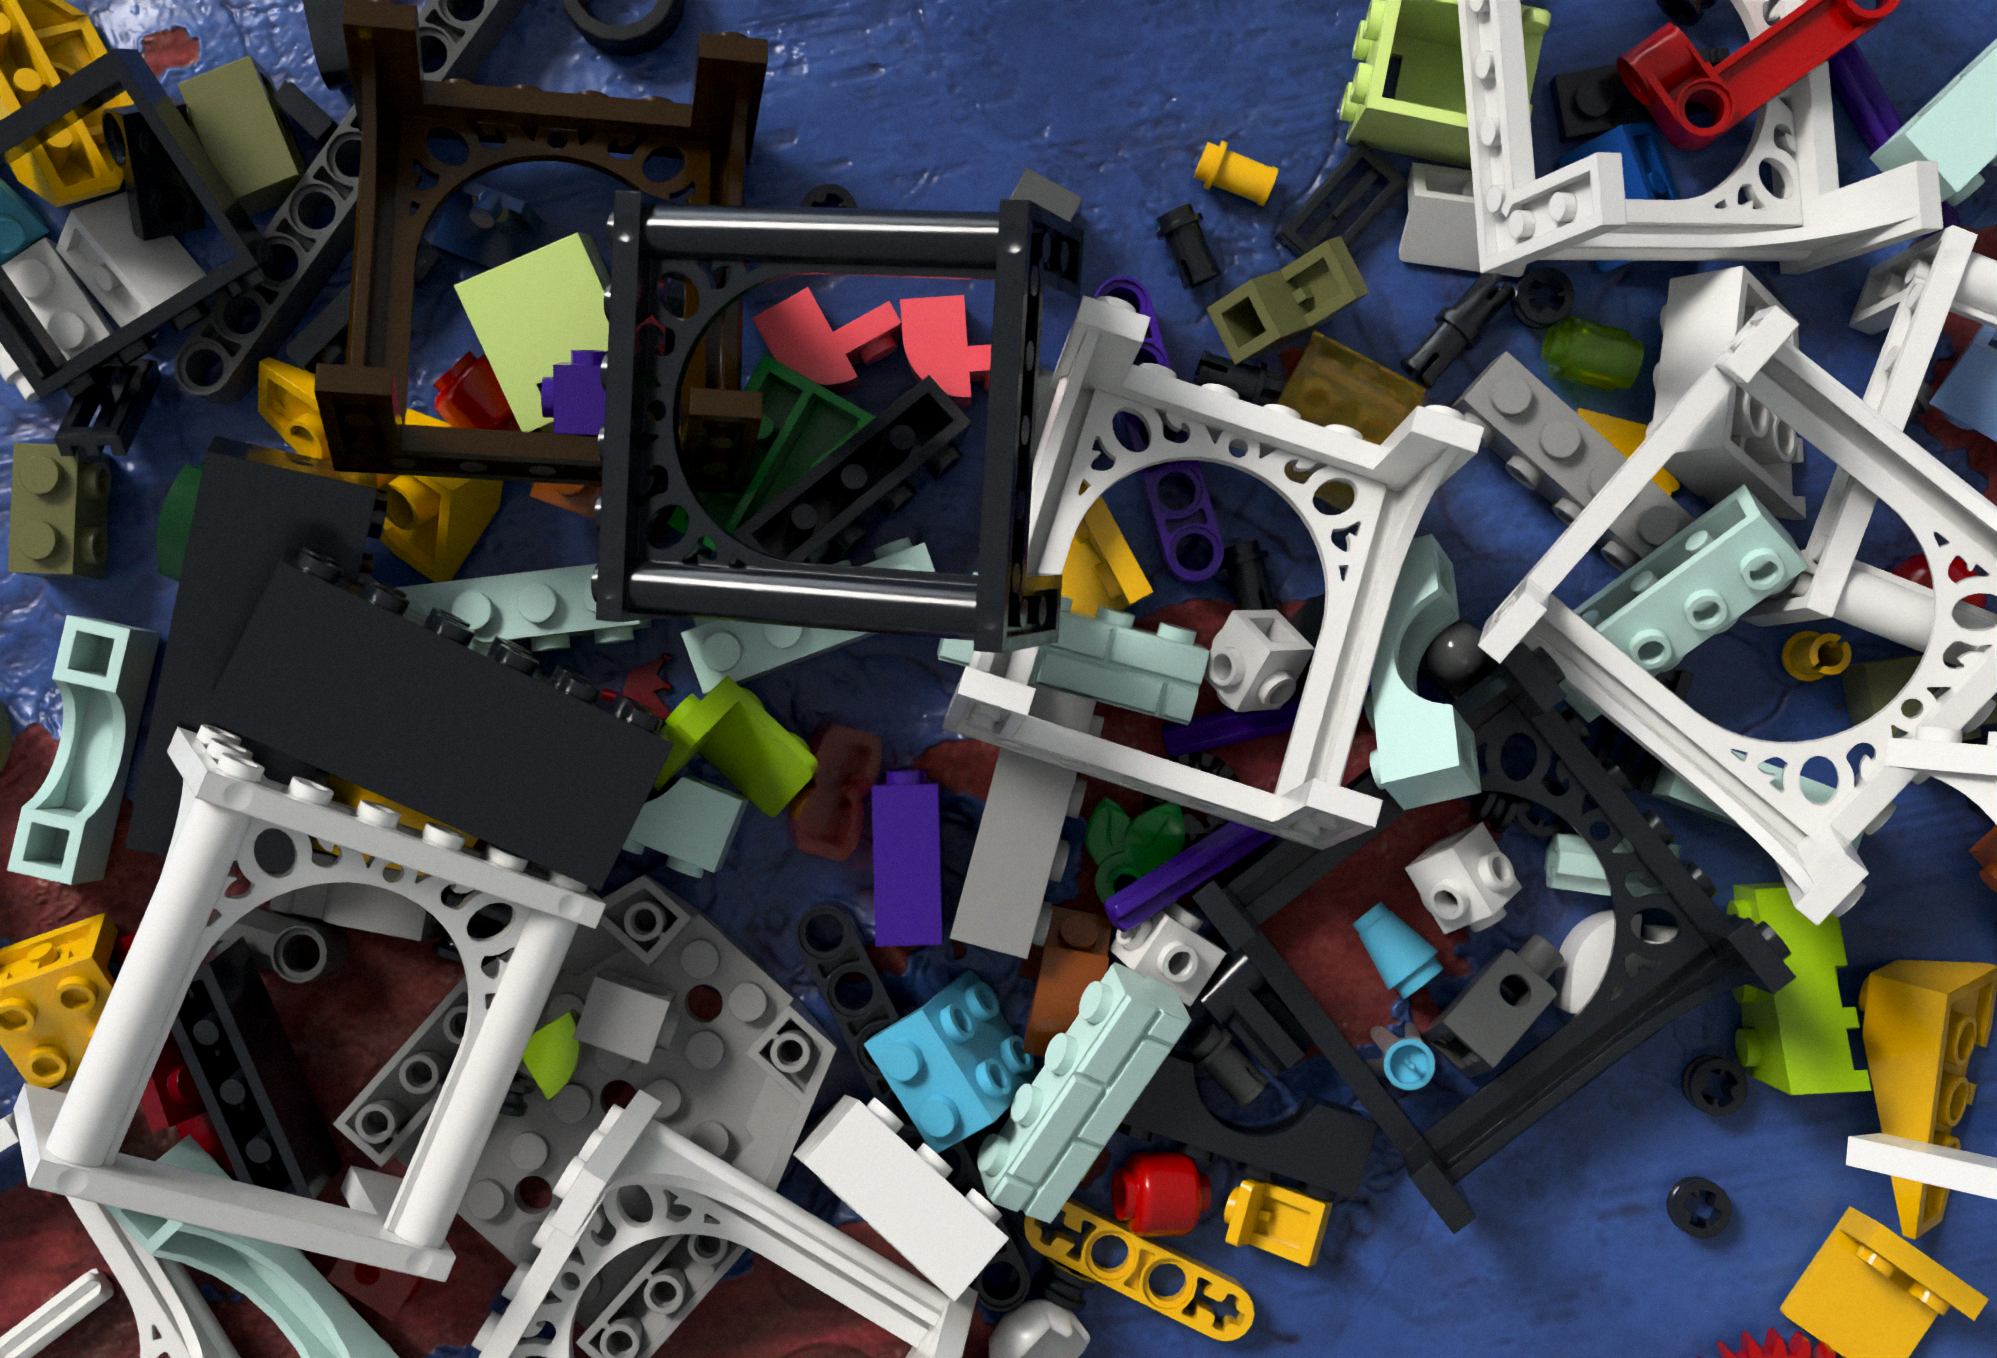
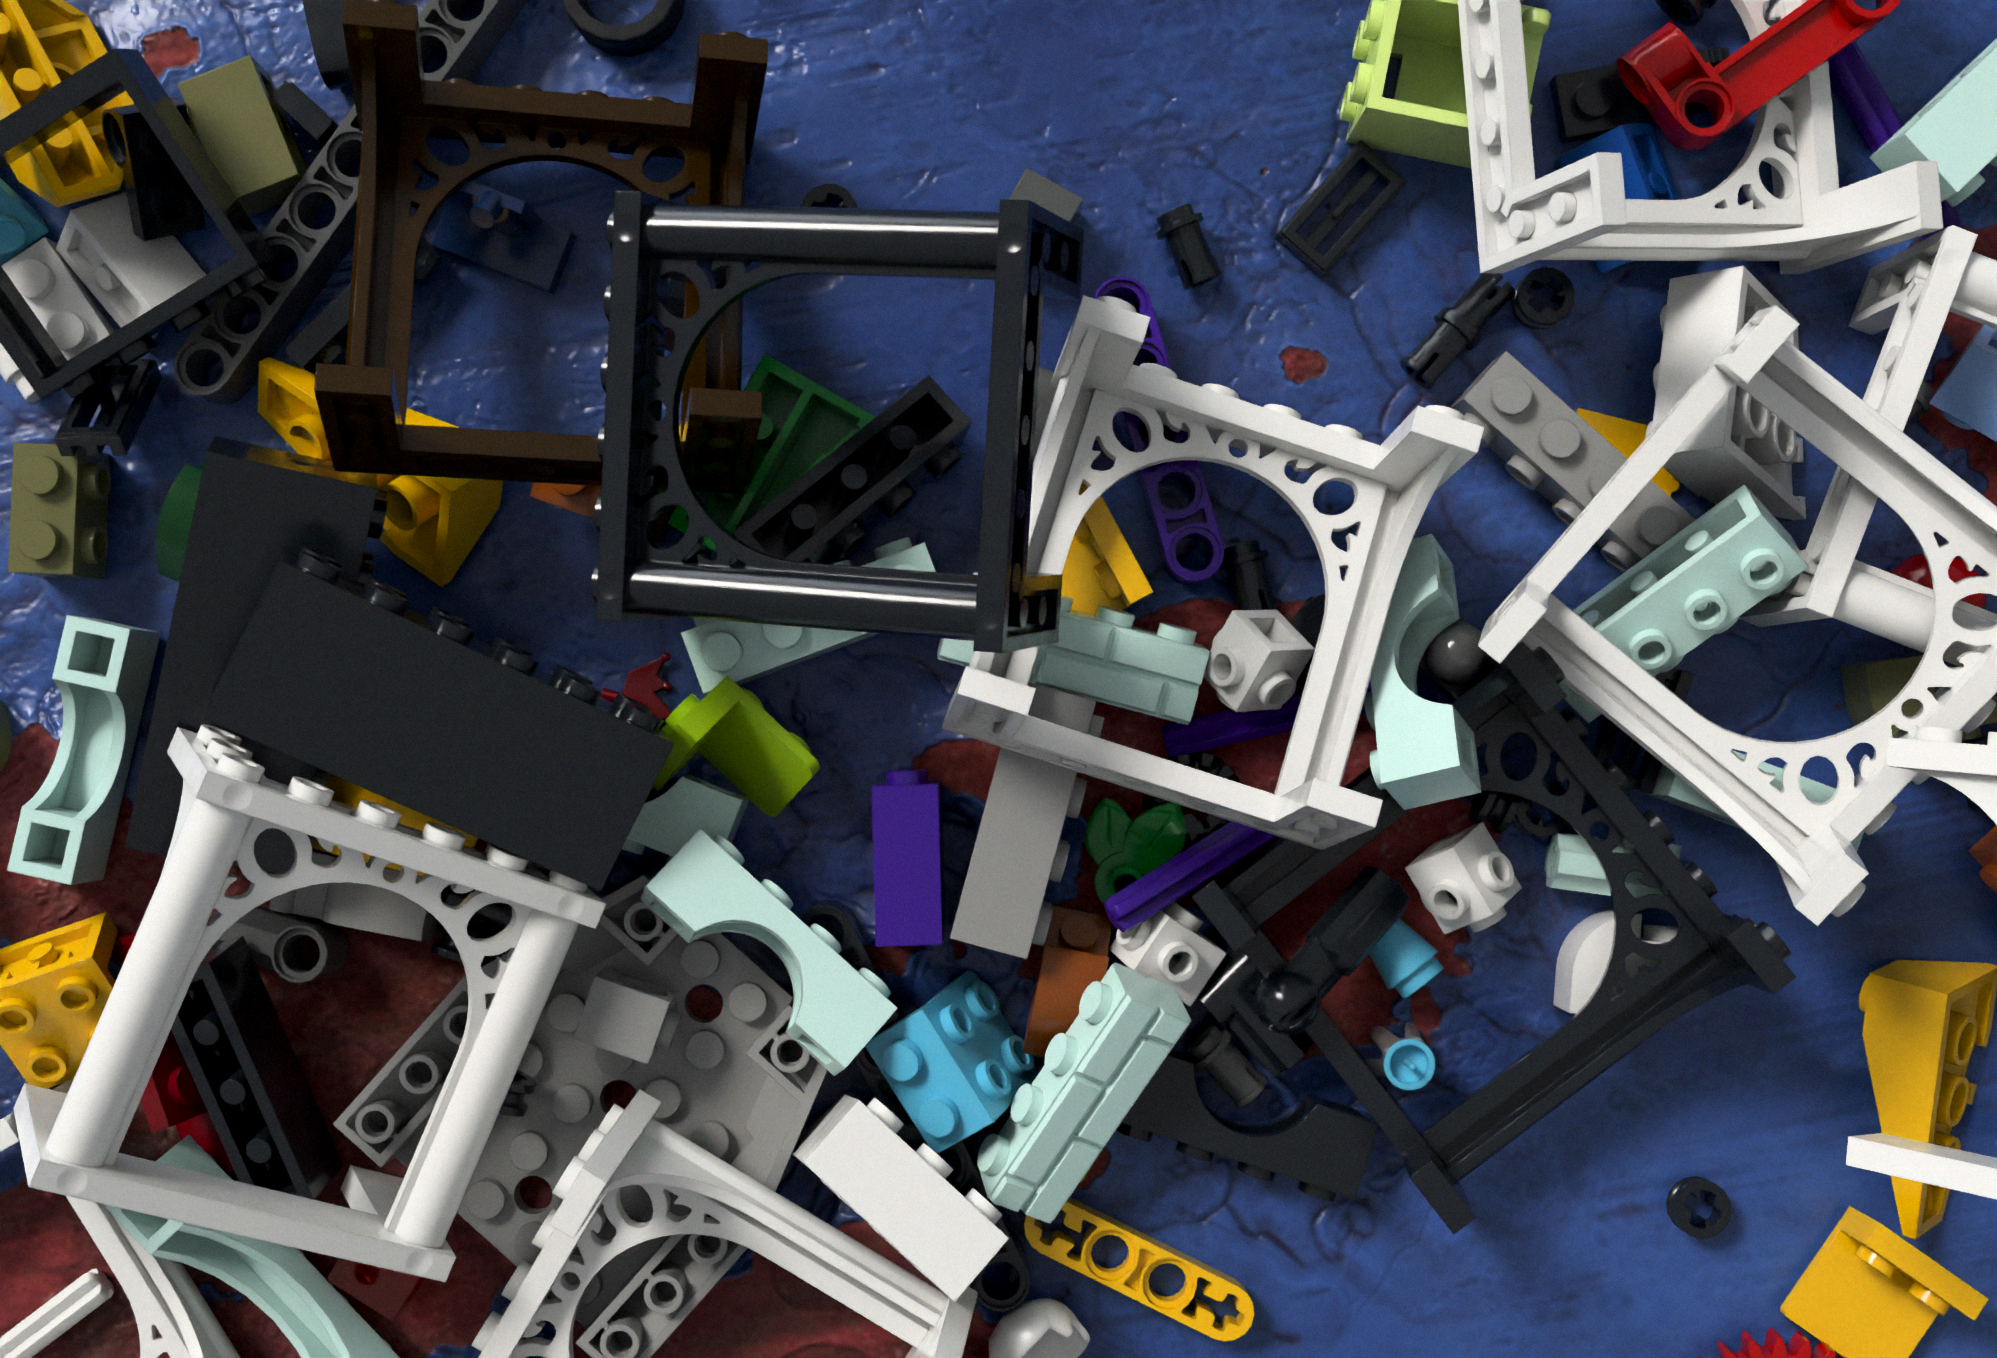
light aqua brick [396,563,652,652] -> none
red head [432,351,521,431] -> none
yellowish green container [454,232,611,433] -> none
lime tile [522,1008,581,1101] -> none
dark purple brick [541,350,608,435] -> none
coral brick [752,287,902,394] -> none
clear red brick [787,719,882,862] -> none
coral brick [900,295,992,407] -> none
black bush [1031,1256,1097,1312] -> none
red head [1111,1152,1211,1237] -> none
black axle [1192,350,1321,421] -> none
yellow pin [1193,140,1279,207] -> none
olive brick [1206,236,1370,365] -> none
yellow bracket [1224,1178,1333,1267] -> none
clear yellow bracket [1259,330,1426,512] -> none
white panel [1399,162,1536,277] -> none
dark grey torso [1420,934,1564,1079] -> none
clear neon green brick [1541,315,1644,392] -> none
black bush [1681,1054,1748,1116] -> none
lime wedge [1727,882,1872,1095] -> none
yellow pin [1781,631,1852,682] -> none
none -> light aqua arch [640,829,898,1076]
none -> black piece [1255,866,1410,1035]

